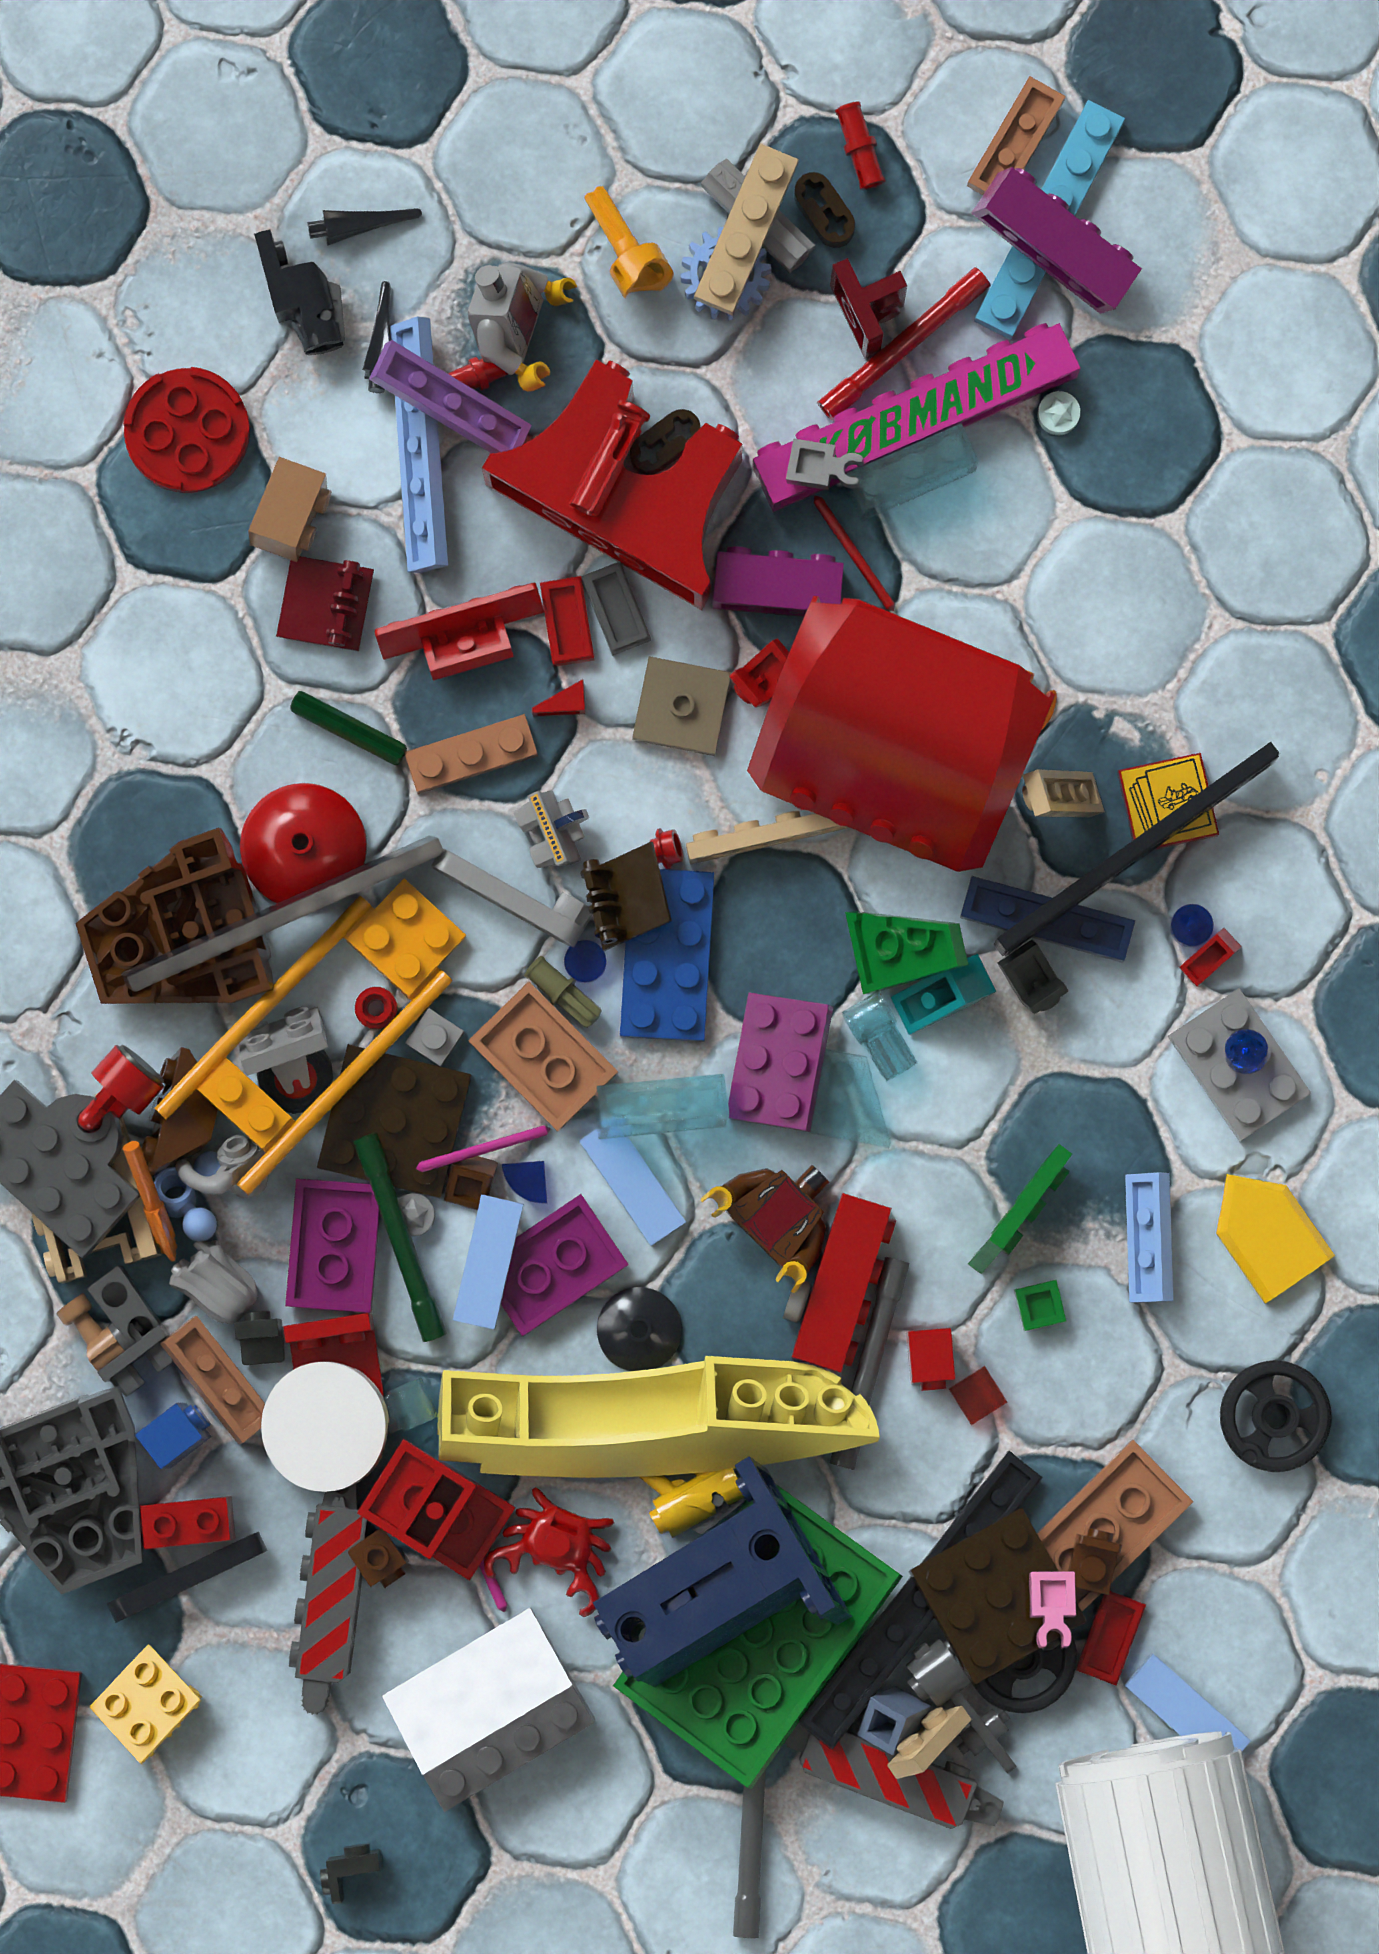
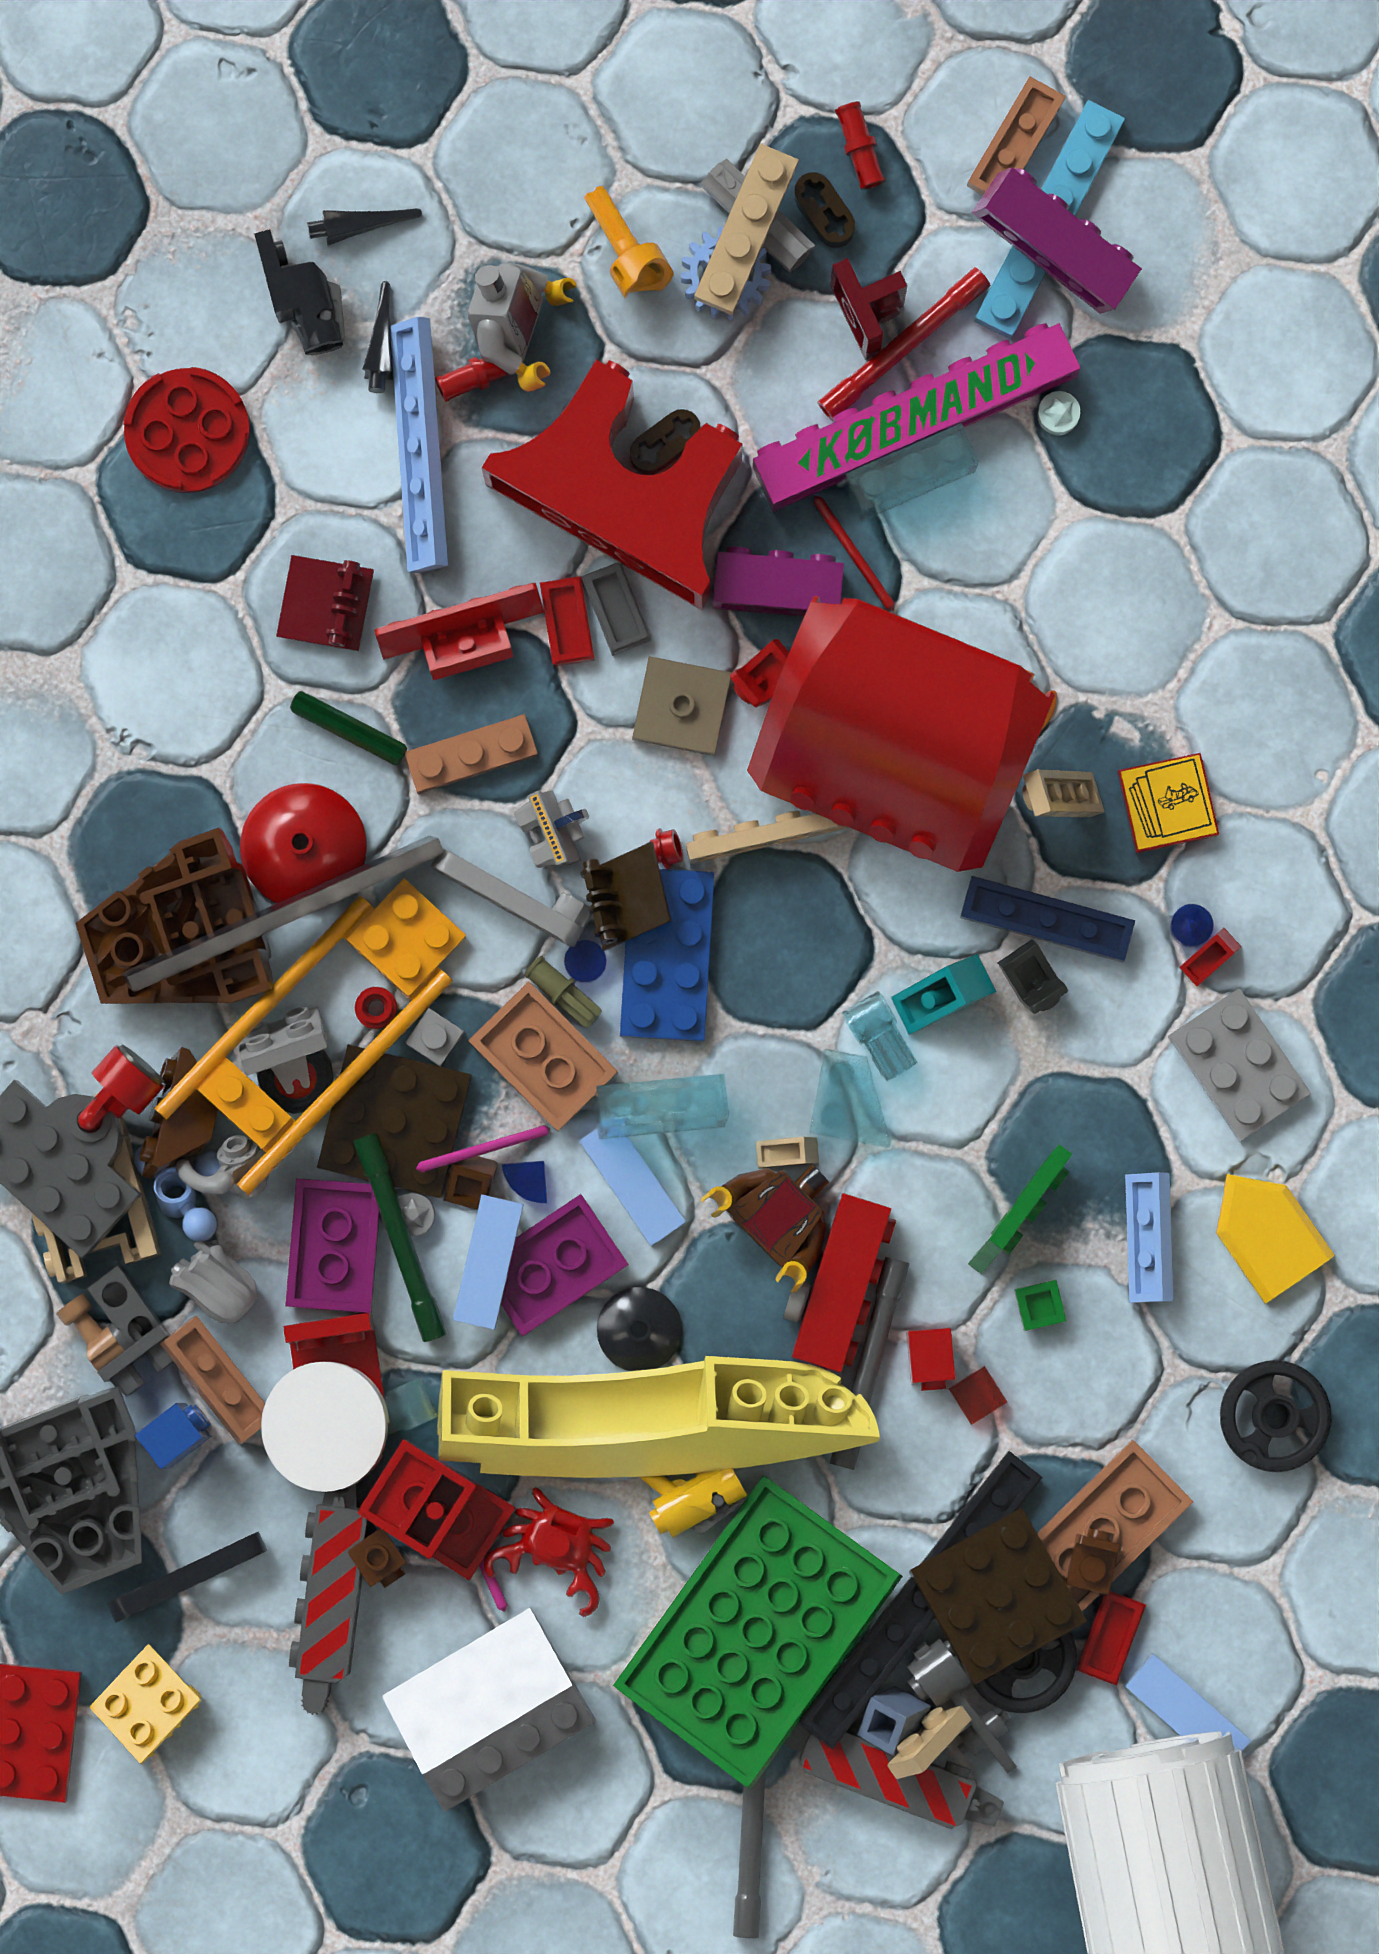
orange piece [123,1141,177,1262] -> none
red brick [140,1496,236,1549] -> none
pearl dark grey bracket [234,1311,285,1365] -> none
medium nougat brick [248,457,332,562] -> none
pearl dark grey bracket [320,1843,383,1905] -> none
medium lavender plate [369,340,532,453] -> none
red piece [532,679,585,717] -> none
red piece [569,400,650,517] -> none
dark blue brick [593,1456,852,1687] -> none
magenta plate [725,992,833,1132] -> none
light grey plate [786,439,864,490] -> none
green wing [845,911,969,994] -> none
black tile [994,742,1280,957] -> none
bright pink plate [1029,1572,1076,1648] -> none
clear blue tile [1225,1029,1268,1074] -> none
none -> tan piece [756,1137,819,1168]

